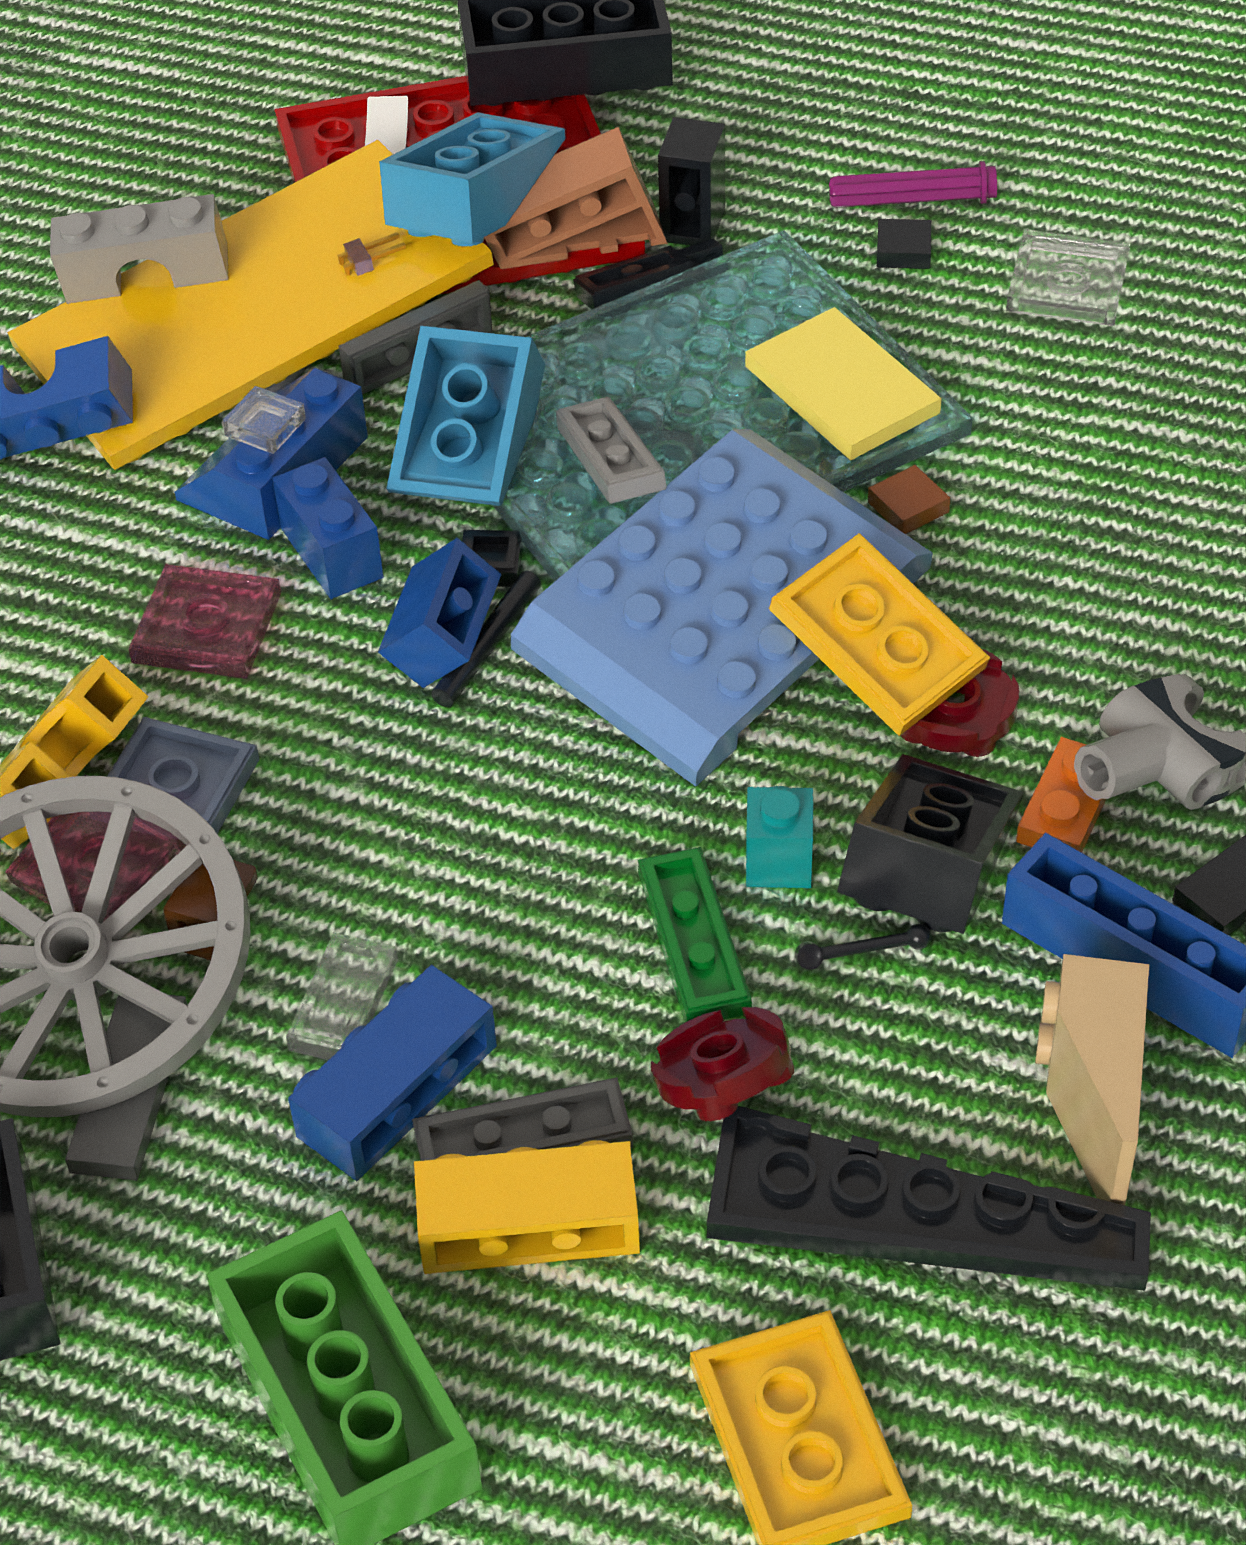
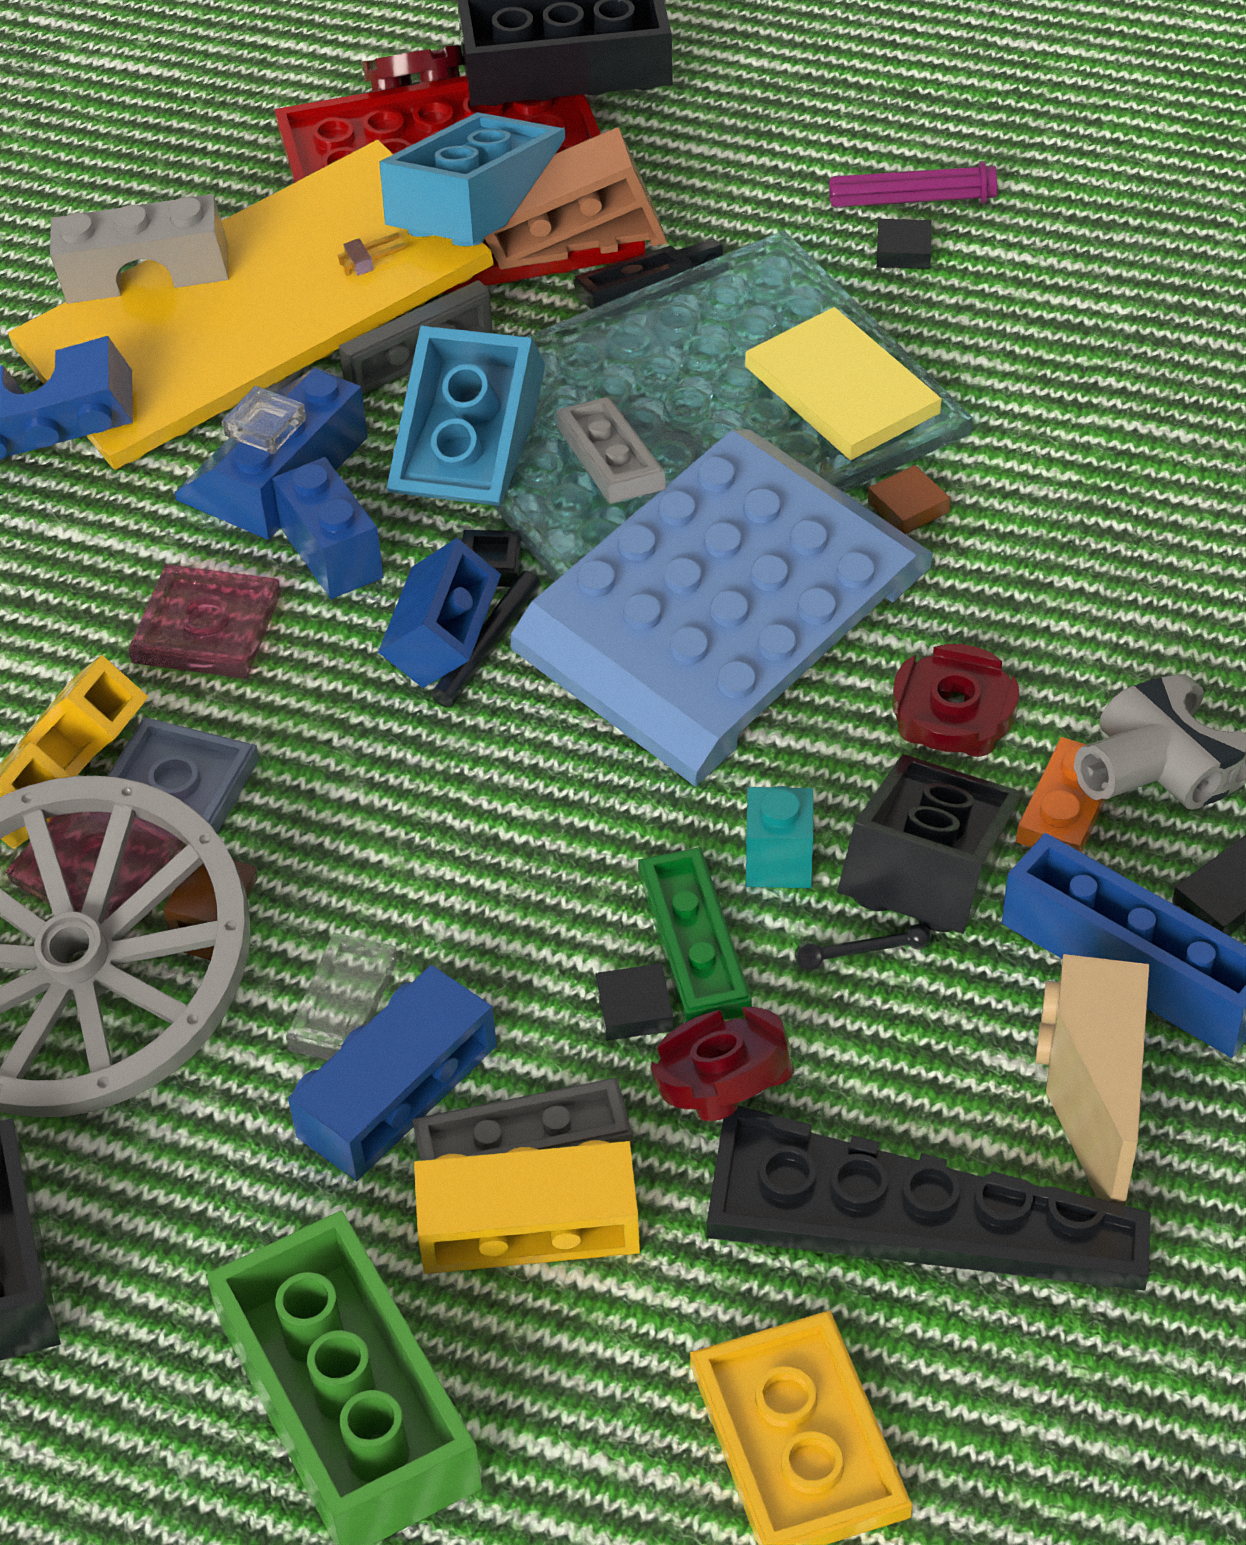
dark grey tile [65,995,187,1181] -> none
white sticker [365,96,408,154] -> none
black brick [658,117,725,246] -> none
yellow tile [769,533,990,736] -> none
clear tile [1006,229,1131,326] -> none
none -> dark red plate [362,45,464,91]
none -> black tile [595,963,673,1041]

